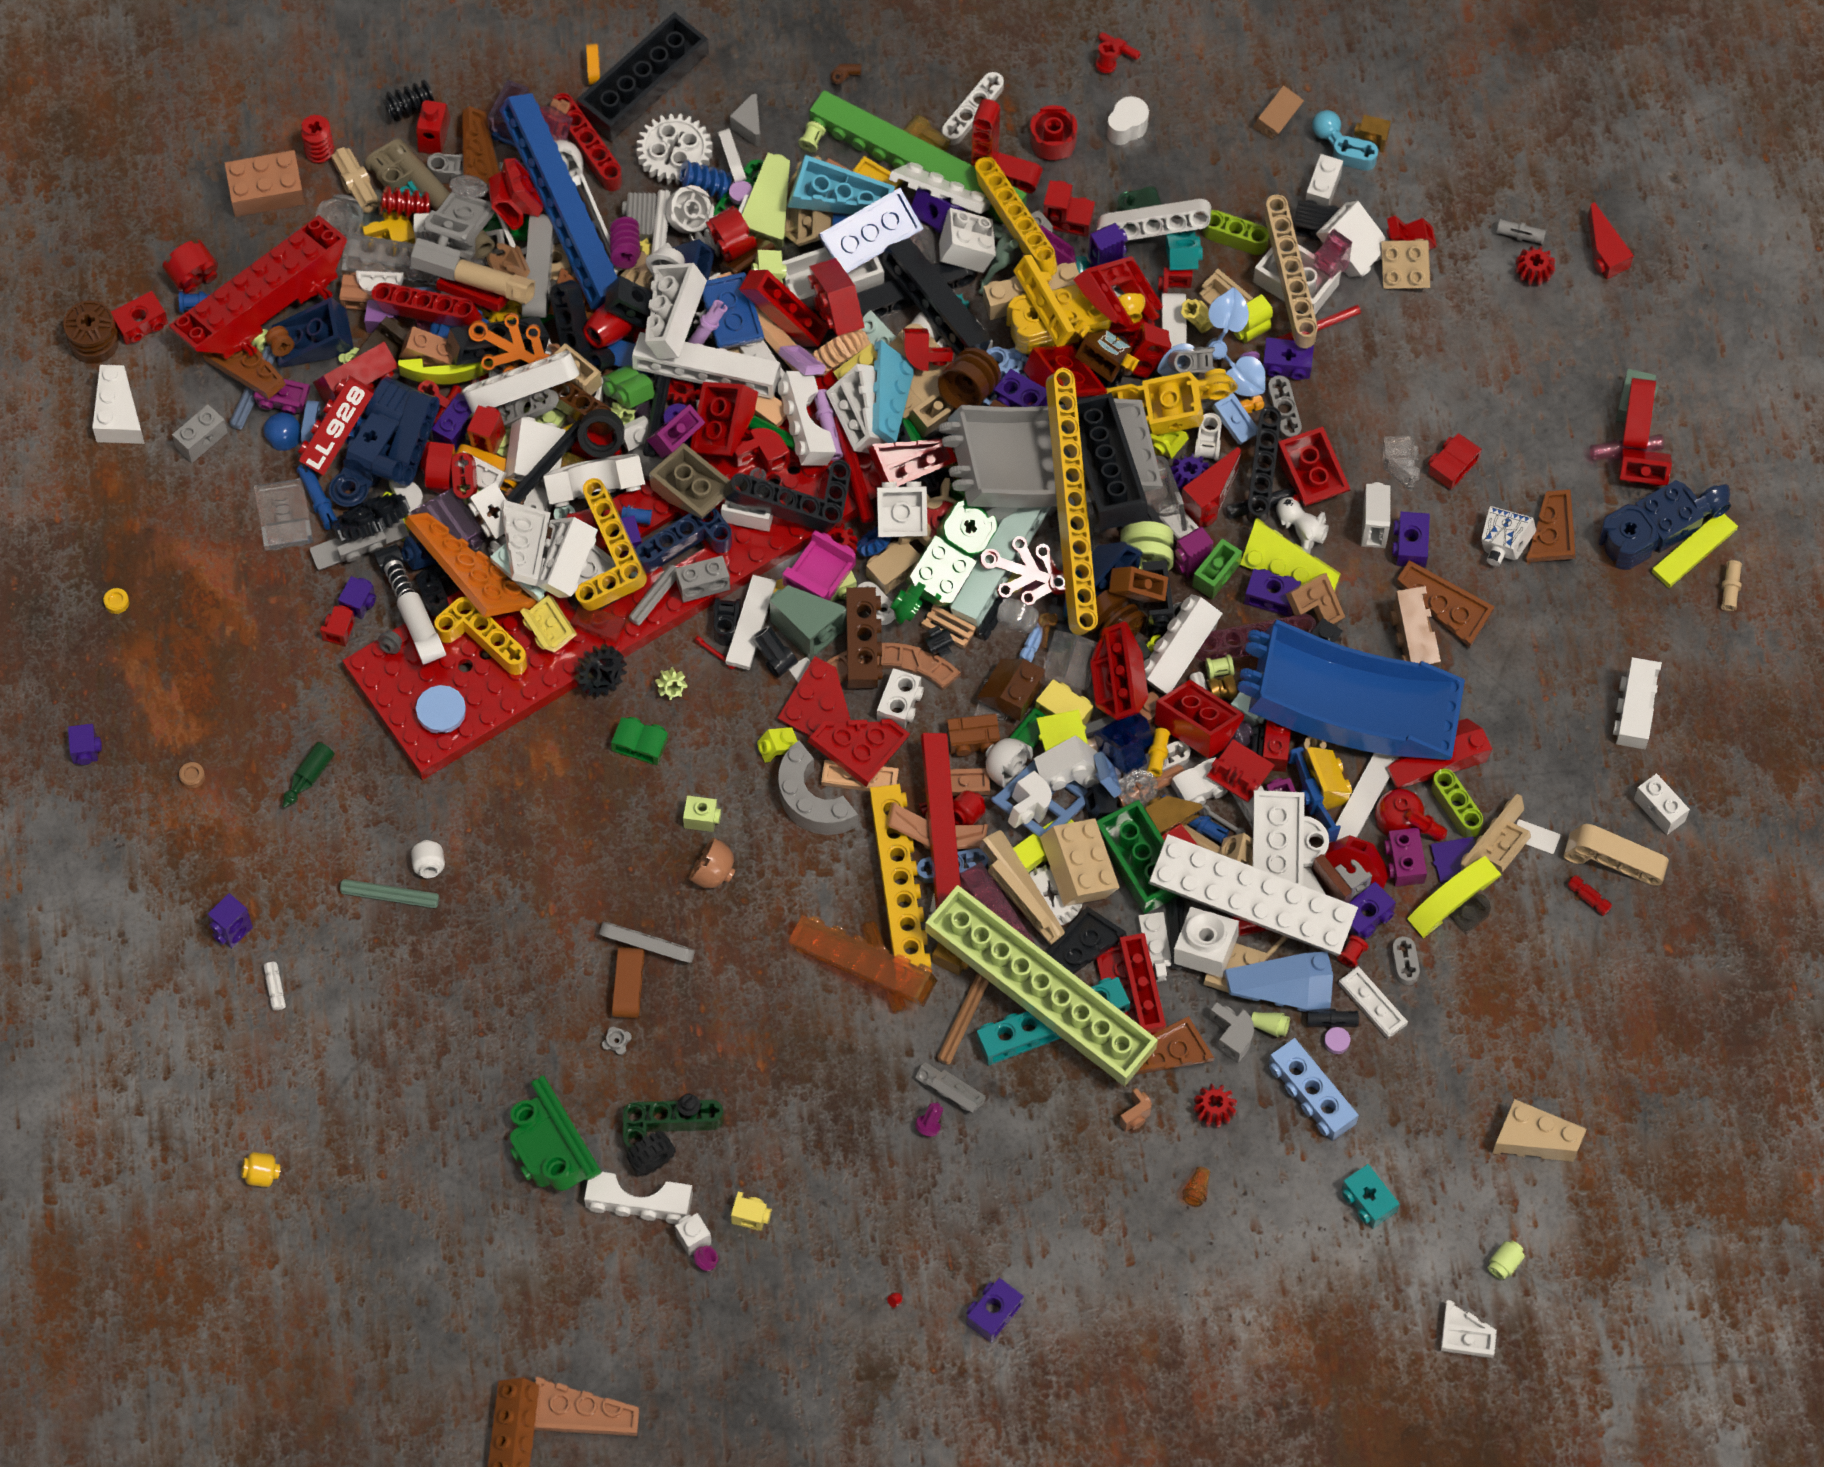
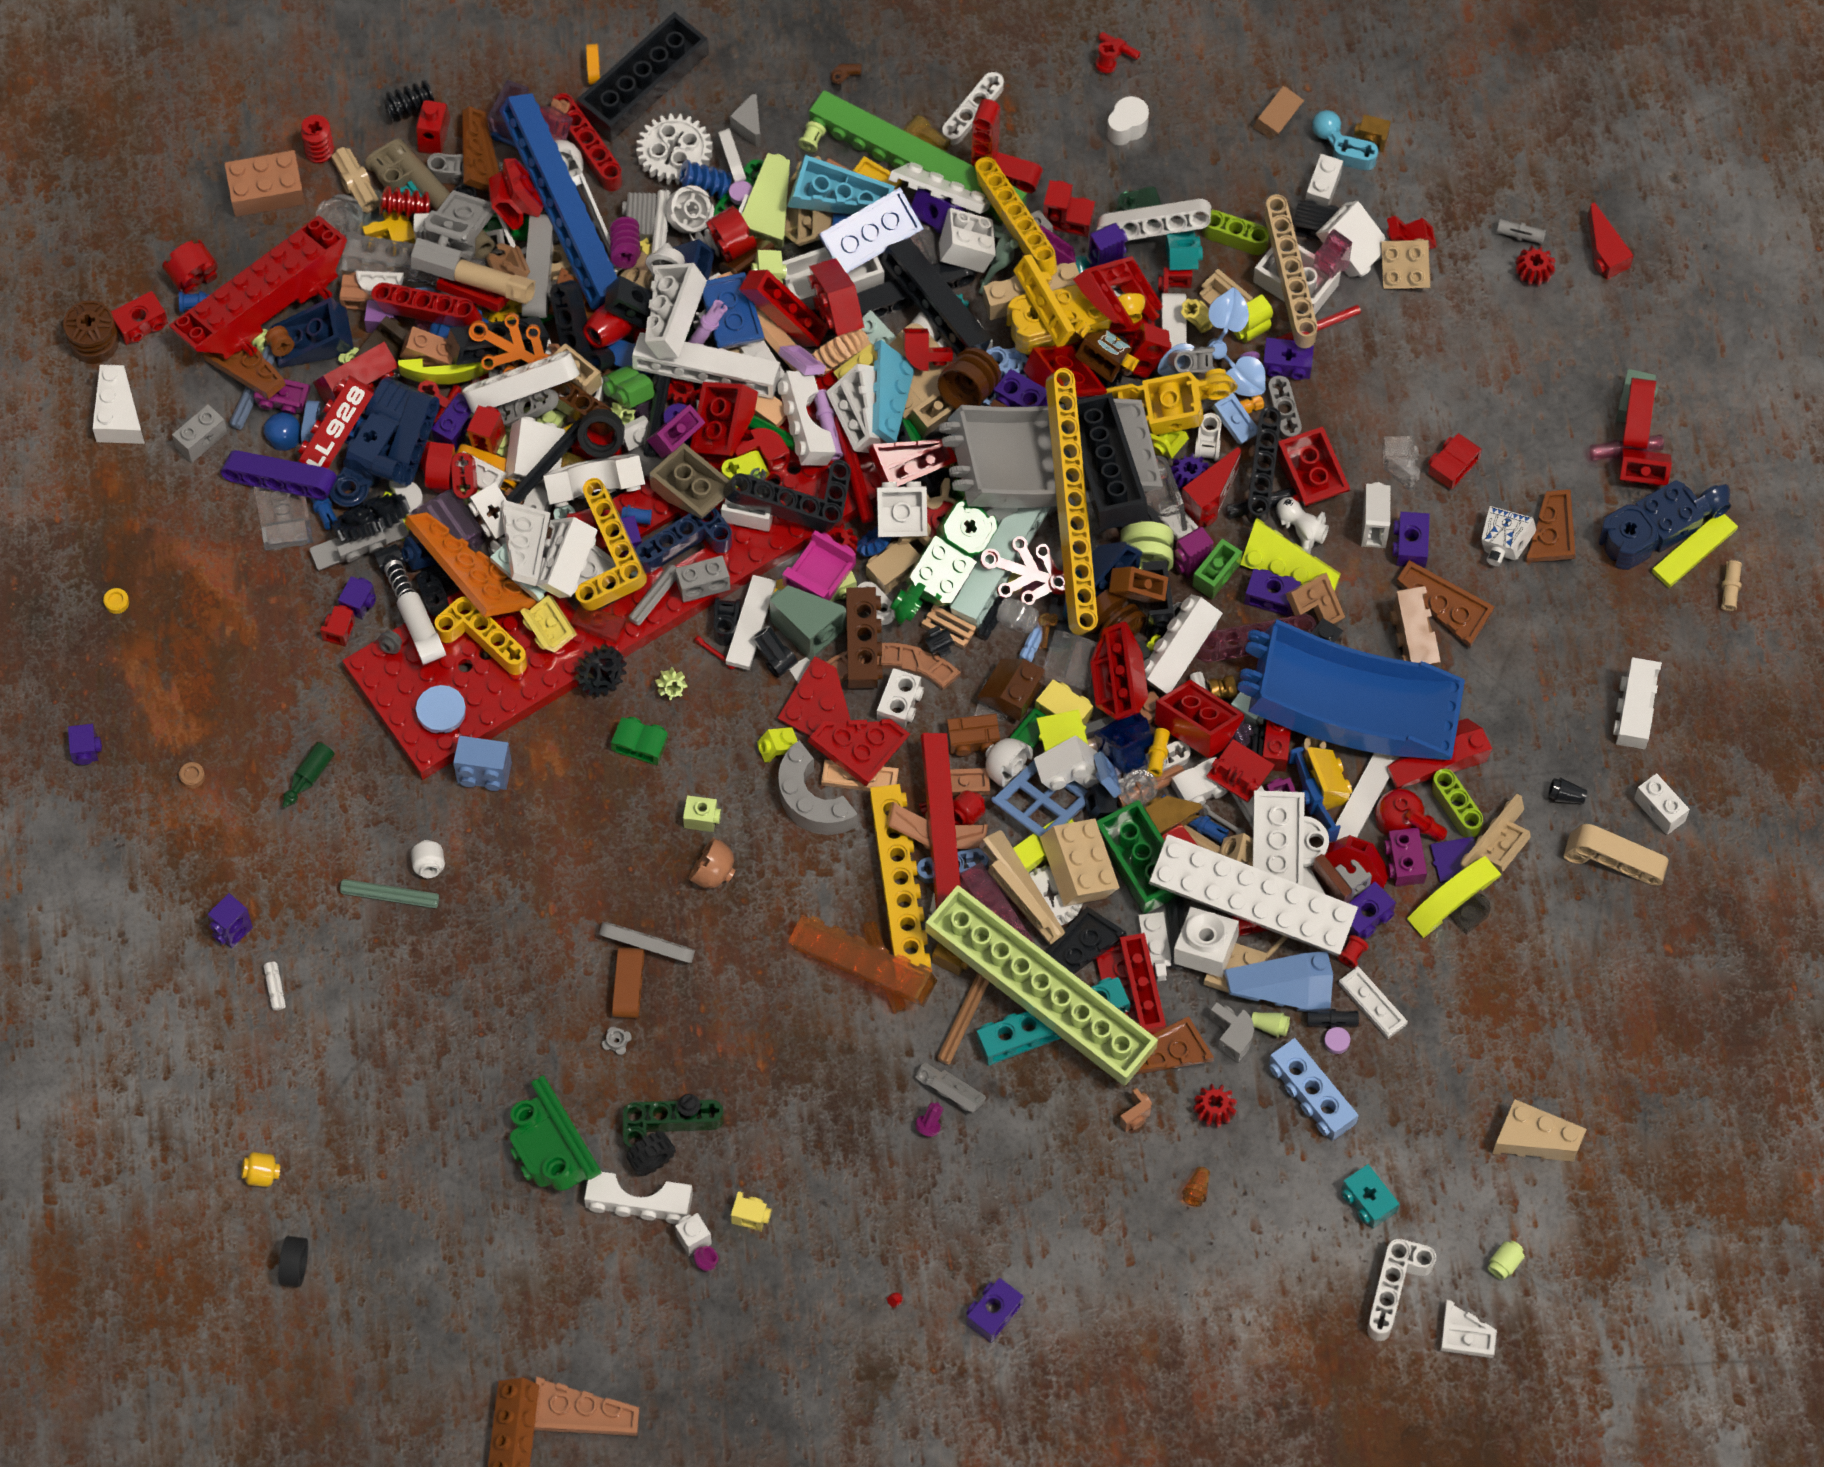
clear gear [450,175,488,198] -> none
white brick [1008,770,1052,828] -> none
red brick [1030,105,1077,160] -> none
yellowish green bush [1205,654,1234,679] -> none
light grey beam [1392,937,1420,985] -> none
white sticker [1516,820,1561,854] -> none
red axle [1568,875,1612,915] -> none
none -> dark purple beam [220,450,337,500]
none -> black tyre [278,1236,308,1287]
none -> medium blue brick [454,736,512,791]
none -> neon yellow piece [721,451,769,489]
none -> white beam [1367,1239,1436,1341]
none -> black cone [1548,777,1587,804]

